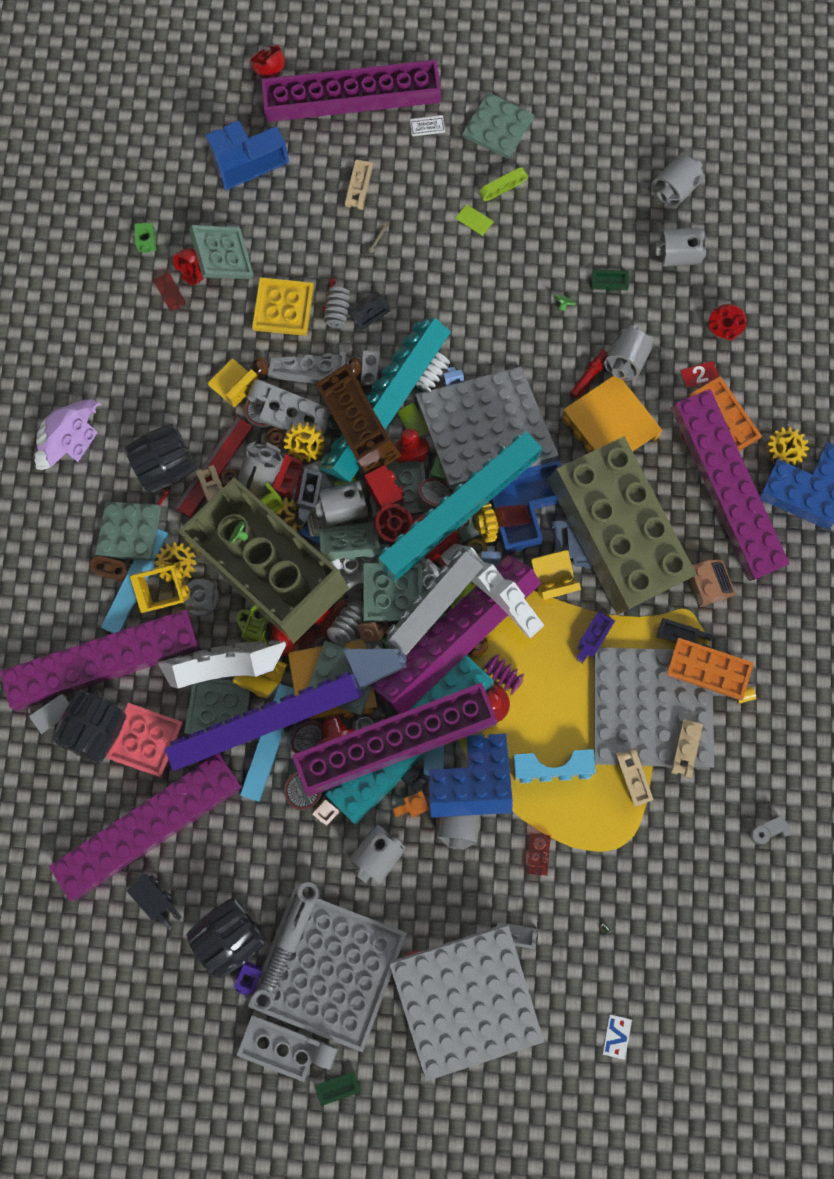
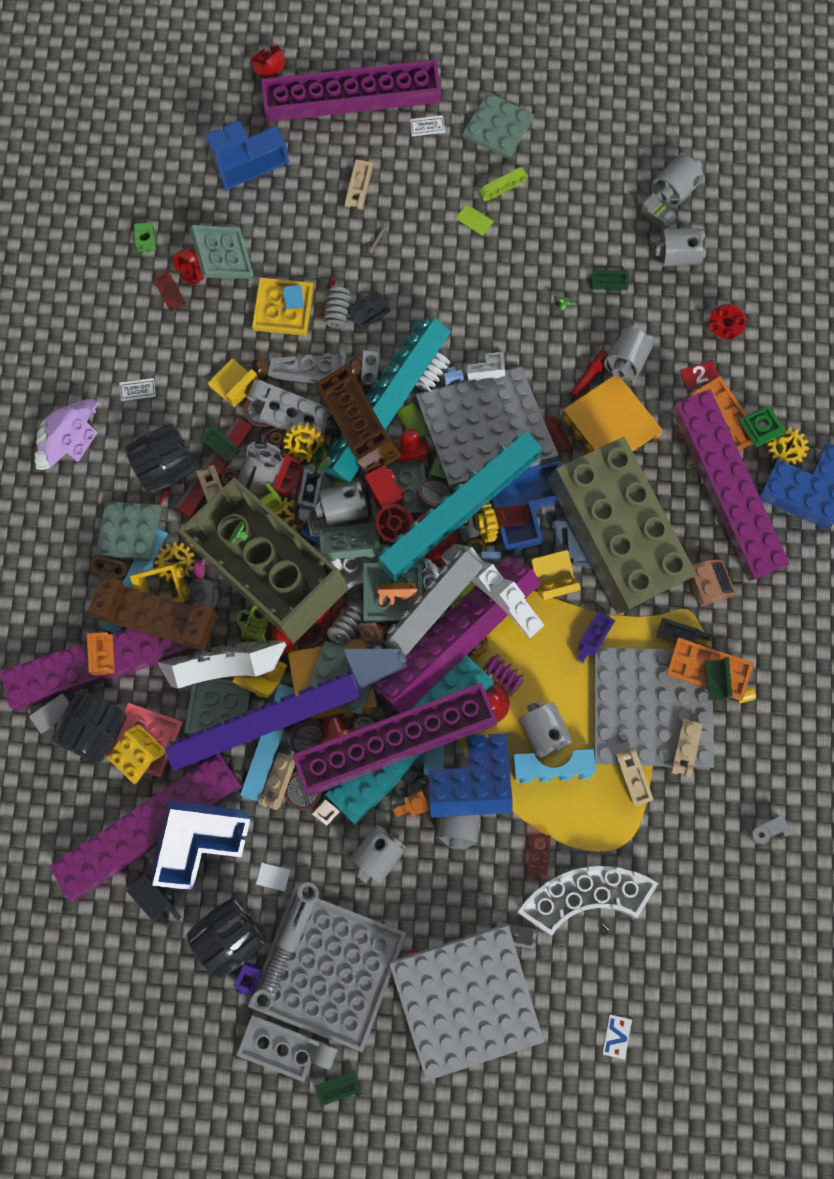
none -> orange hinge [87,632,115,676]
none -> reddish brown plate [88,575,218,651]
none -> yellow bracket [108,724,166,784]
none -> white sticker [119,378,156,401]
none -> piece [150,800,250,890]
none -> dark pink tile [194,559,205,578]
none -> dark green tile [200,425,240,464]
none -> white sticker [256,863,290,891]
none -> tan plate [258,752,295,810]
none -> dark azure slope [283,285,304,309]
none -> dark green tile [312,442,333,475]
none -> orange plate [376,583,417,605]
none -> white plate [467,351,506,381]
none -> white brick [517,866,659,936]
none -> light grey cylinder [519,700,572,759]
none -> clear red tile [543,416,573,452]
none -> light grey leg [641,193,676,230]
none -> dark green panel [705,657,733,701]
none -> green piece [738,404,786,448]

